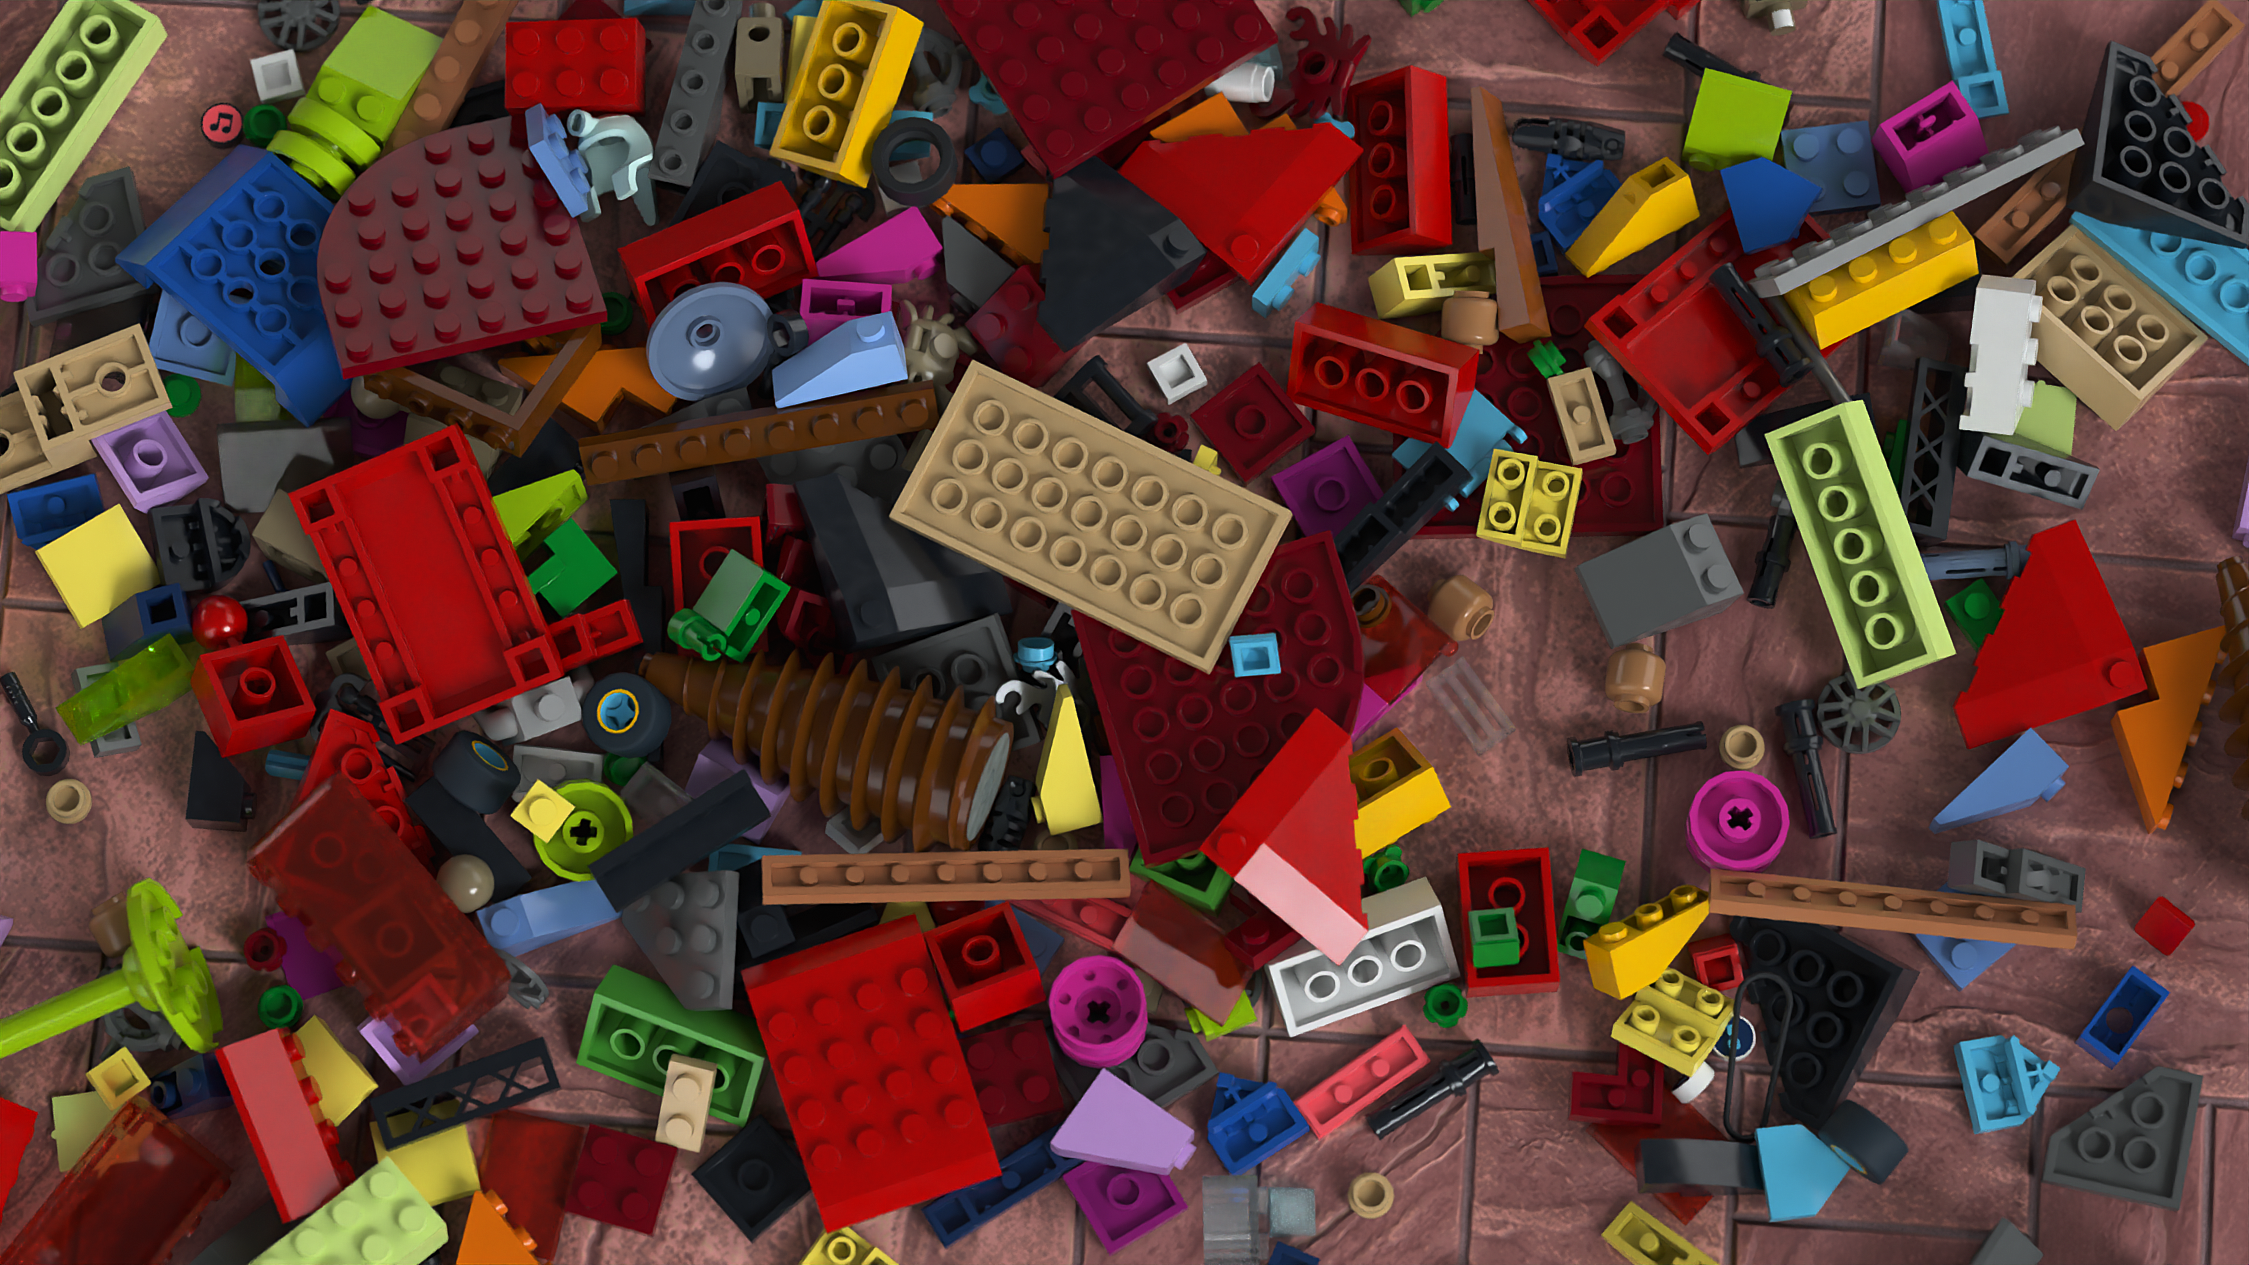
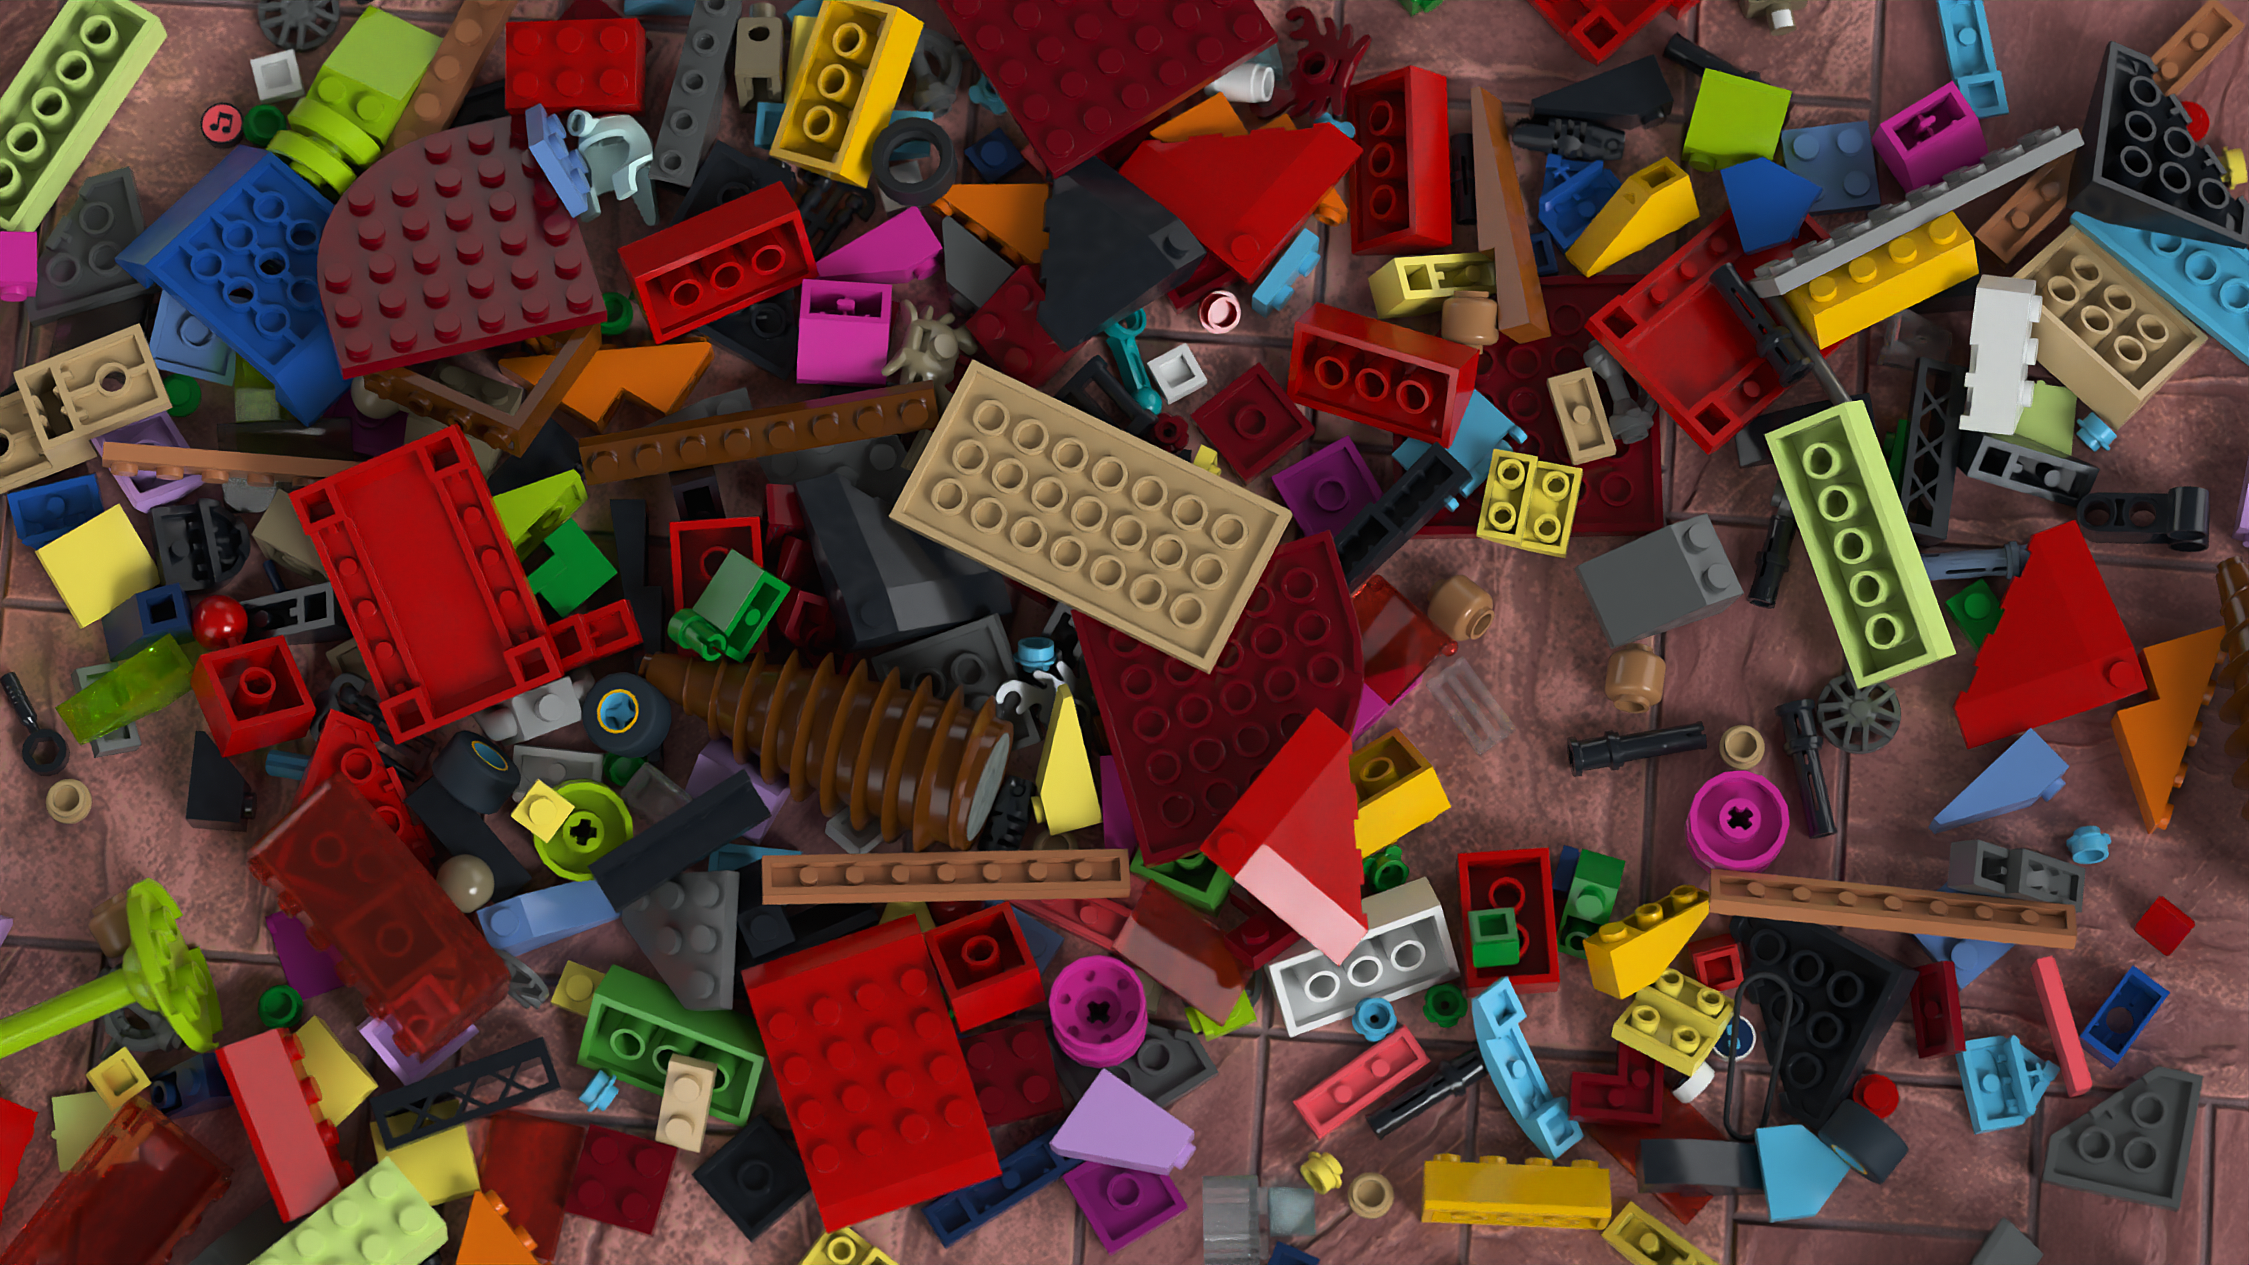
dark red plate [243,927,288,972] -> none
sand blue dish [646,282,774,402] -> none
black piece [757,308,809,400] -> none
light blue slope [772,311,908,409] -> none
blue slope [1207,1072,1310,1180] -> none
medium azure slope [1230,633,1281,677] -> none
reddish brown plate [1351,584,1392,628] -> none
green plate [1527,339,1566,379] -> none
none -> nougat plate [102,442,362,490]
none -> light yellow plate [551,960,606,1018]
none -> medium azure plate [578,1070,619,1112]
none -> teal piece [1105,308,1162,416]
none -> plate [1197,289,1241,334]
none -> light yellow plate [1300,1151,1343,1195]
none -> medium azure plate [1352,998,1397,1042]
none -> yellow slope [1421,1154,1611,1230]
none -> medium azure slope [1472,976,1584,1160]
none -> black slope [1529,54,1674,130]
none -> dark blue tile [1552,845,1581,901]
none -> red plate [1852,1074,1899,1120]
none -> dark red plate [1910,960,1966,1060]
none -> coral tile [2030,955,2093,1098]
none -> medium azure plate [2066,826,2111,864]
none -> medium azure plate [2076,412,2117,452]
none -> black piece [2076,486,2210,552]
none -> light yellow plate [2217,146,2248,190]

